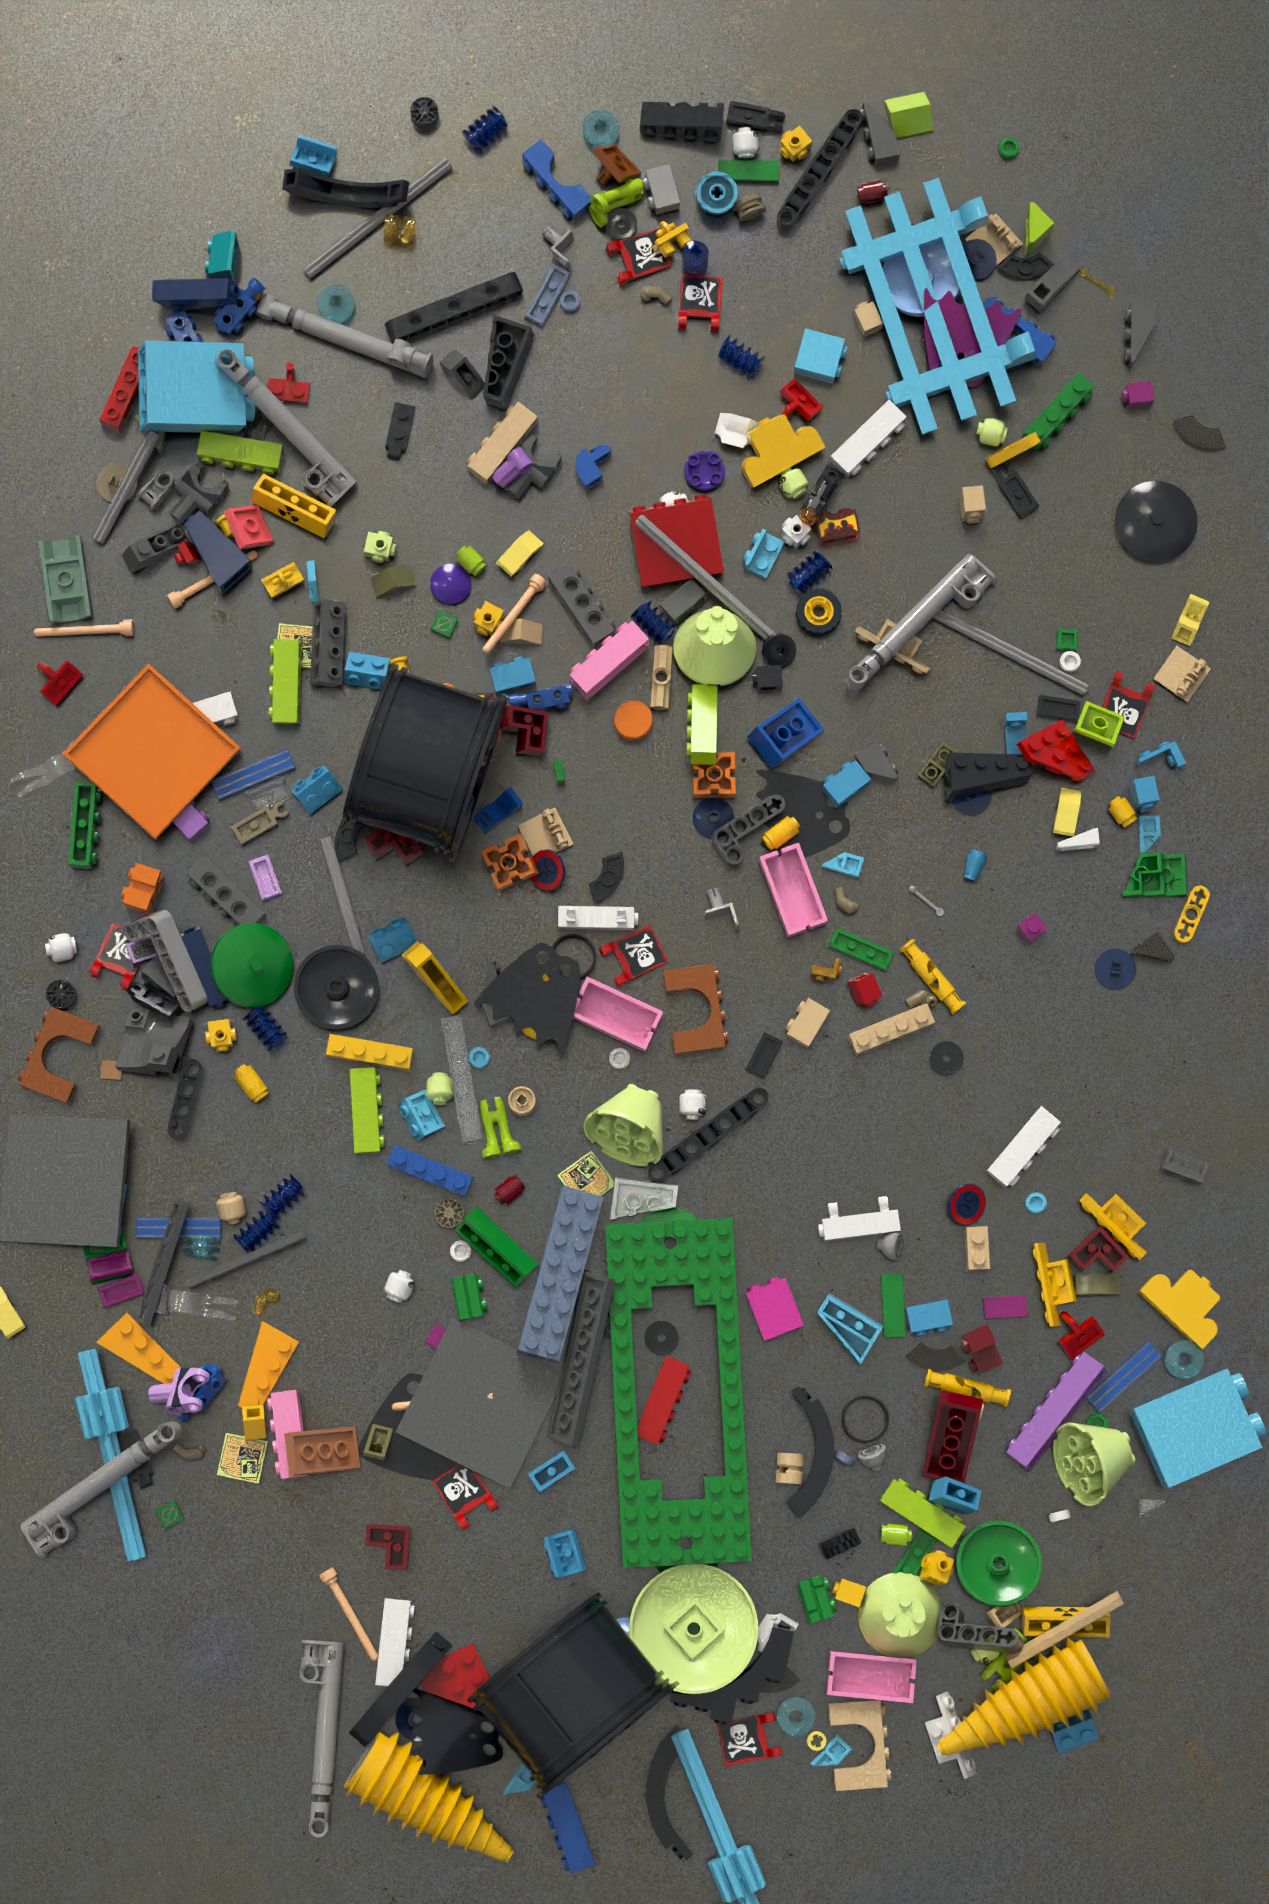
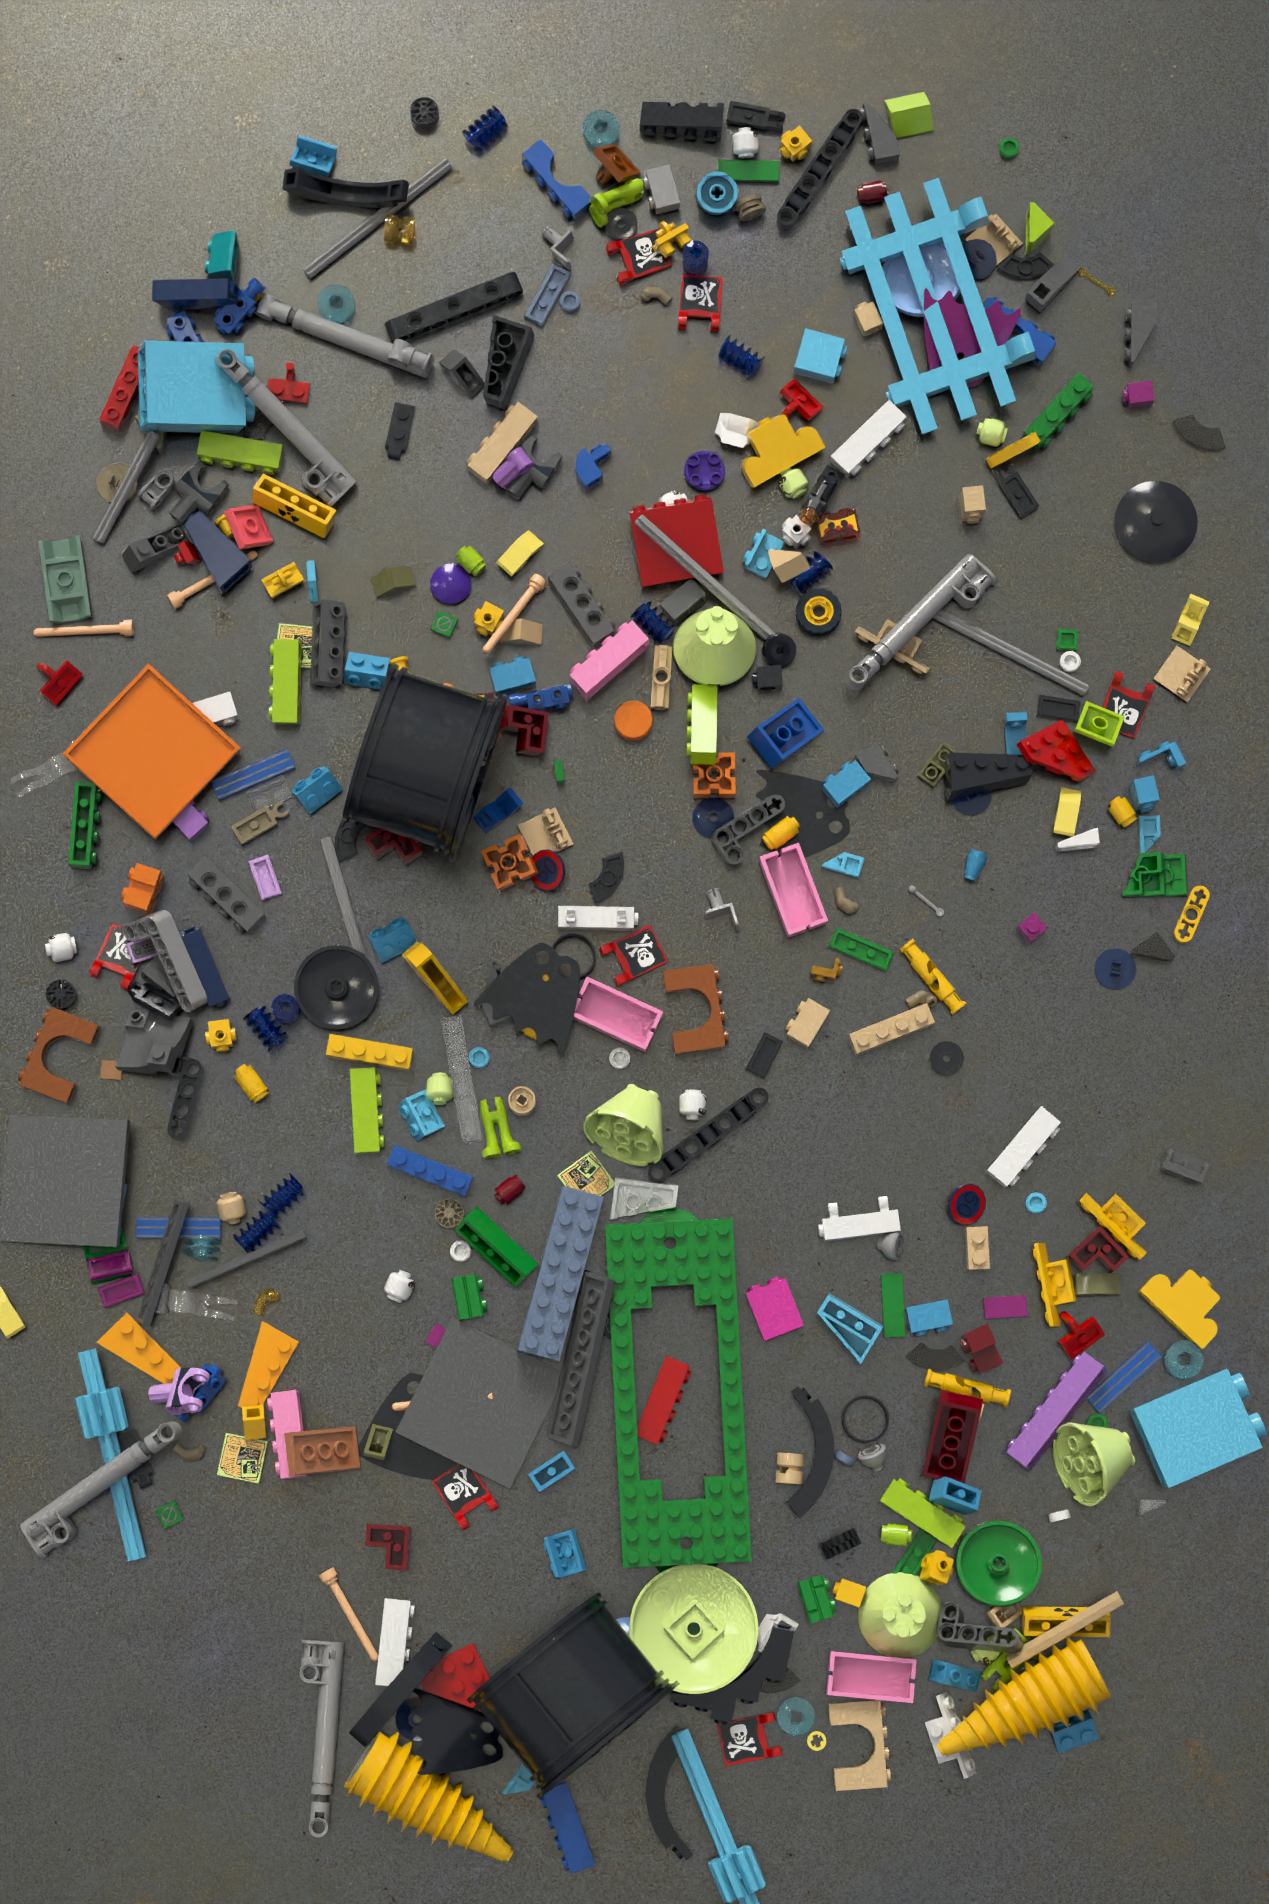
green dish [210,923,293,1007] -> none
yellowish green brick [364,531,396,563] -> none
black piece [645,1321,679,1355] -> none
medium azure tile [810,1734,852,1766] -> none
red brick [847,973,882,1007] -> none
none -> clear blue piece [271,994,301,1025]
none -> tan slope [768,549,810,583]
none -> dark azure bracket [928,1659,981,1692]

